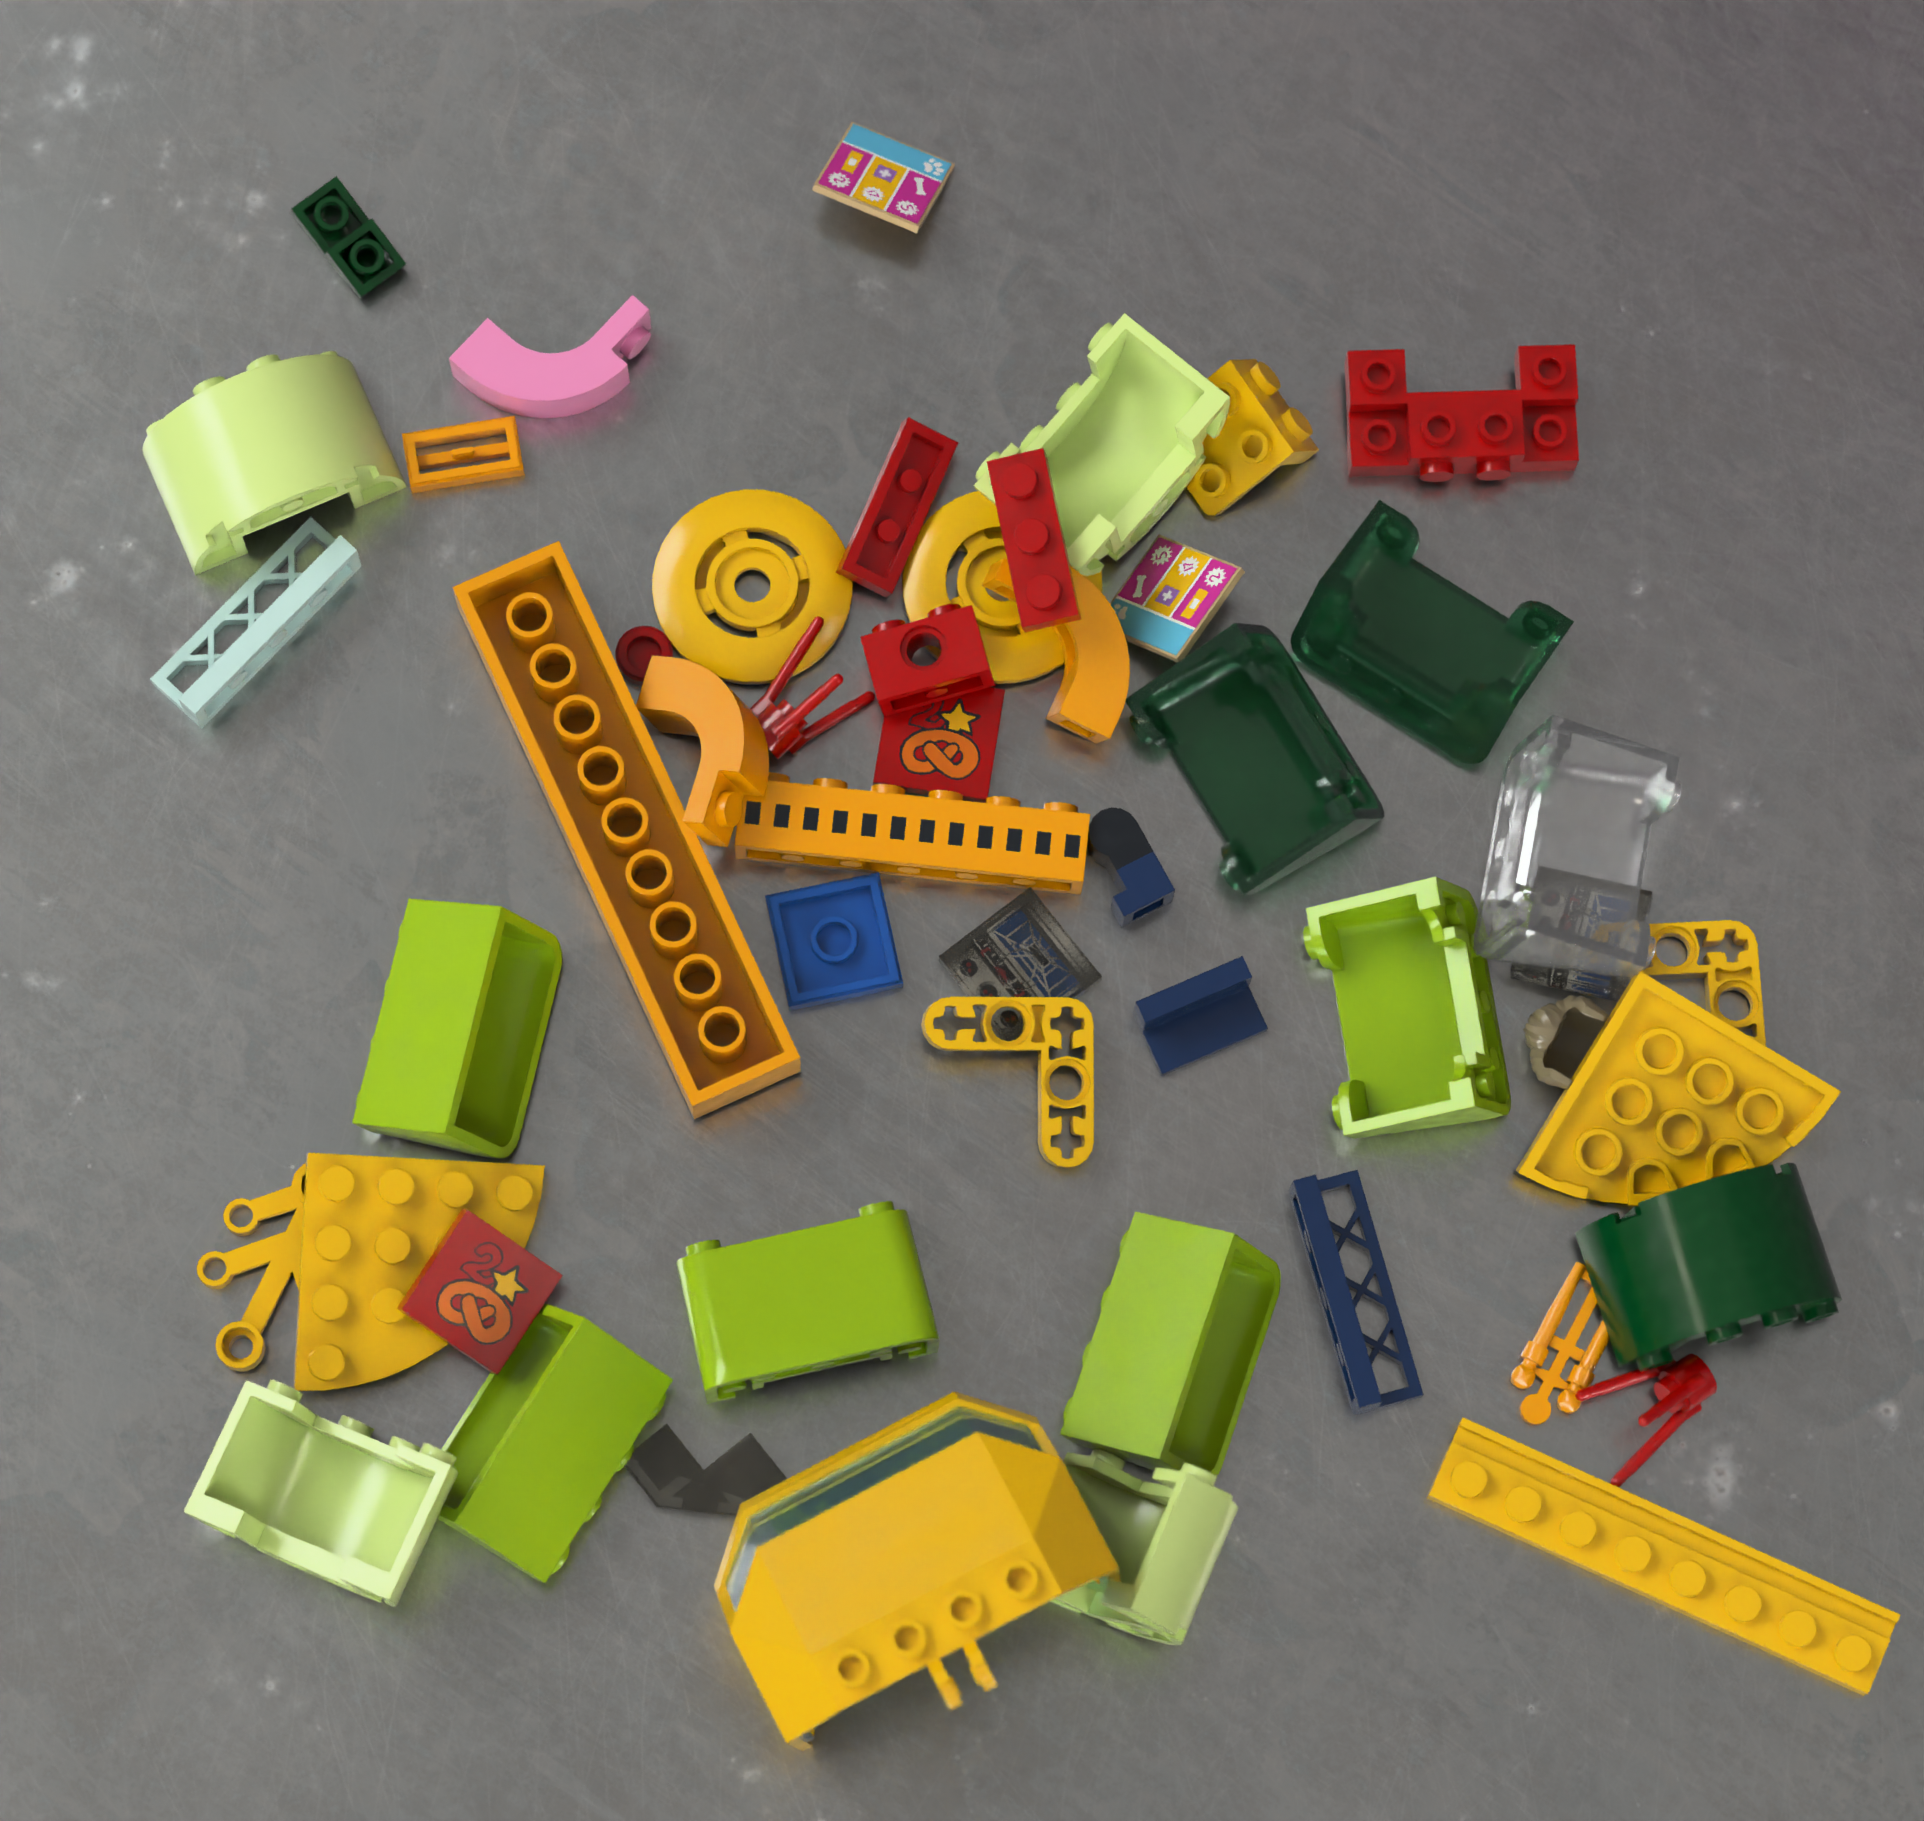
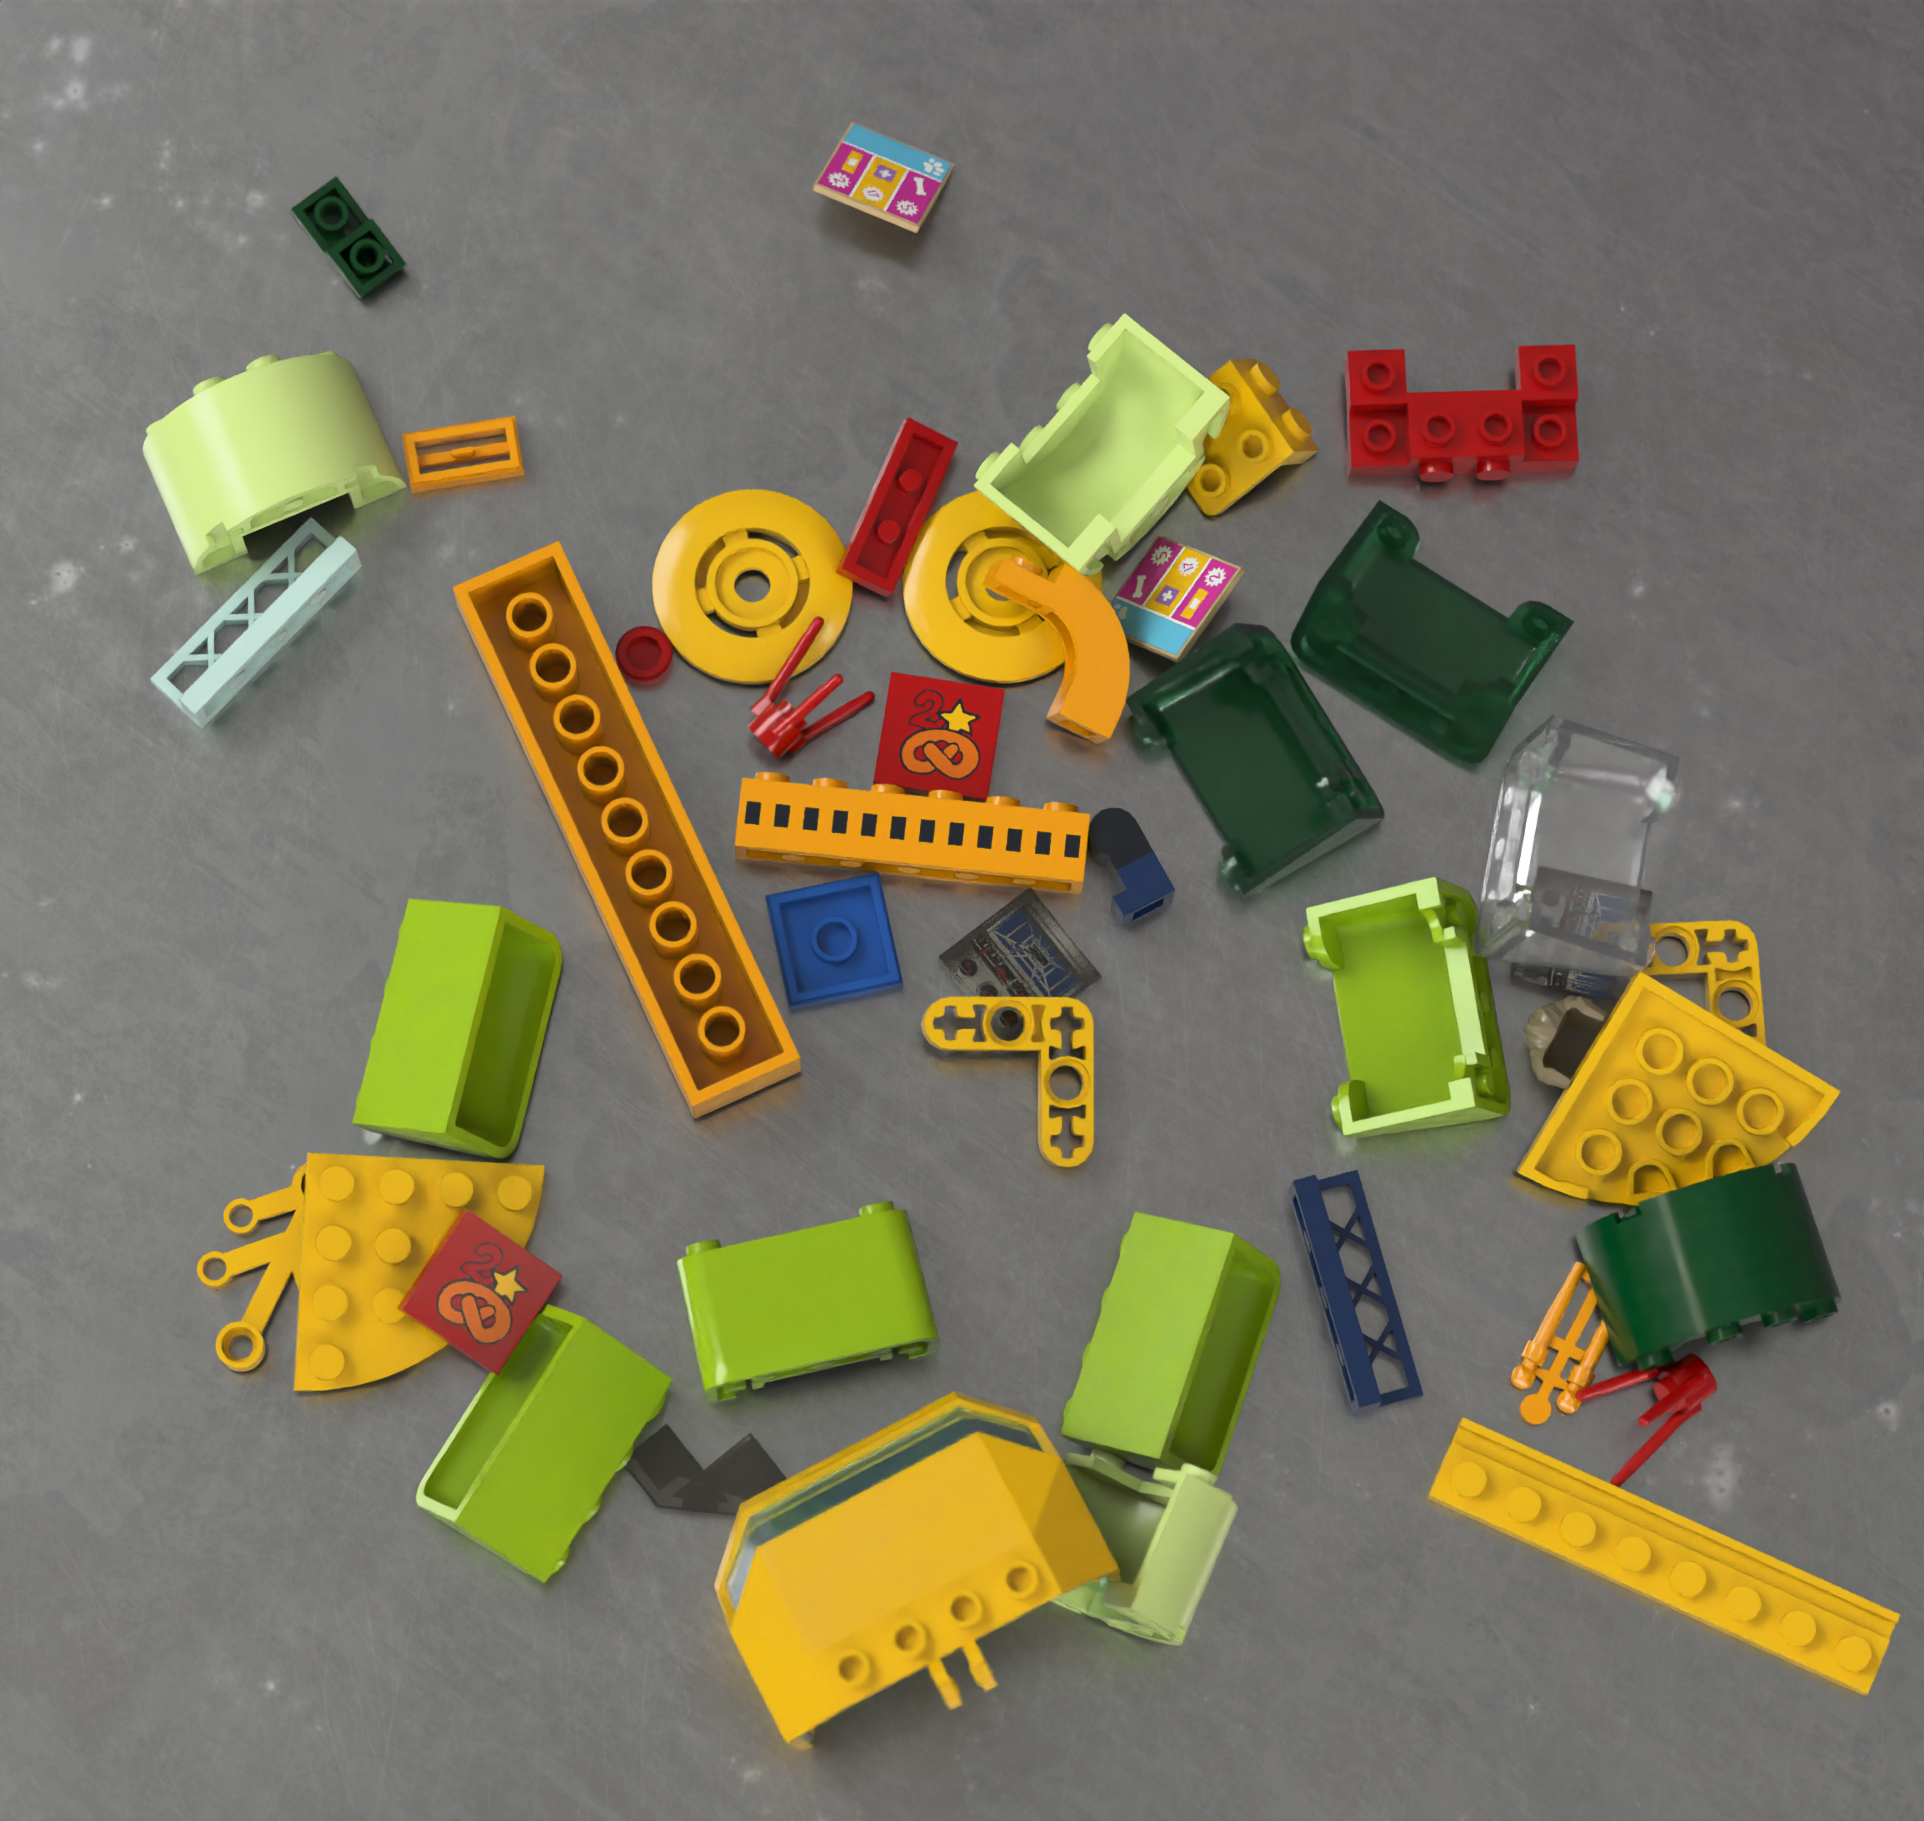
yellowish green cylinder [184,1379,458,1607] -> none
bright pink arch [449,295,651,418] -> none
light orange arch [636,655,769,847] -> none
red brick [860,604,995,717] -> none
red plate [987,448,1081,633] -> none
dark blue panel [1133,956,1268,1076] -> none

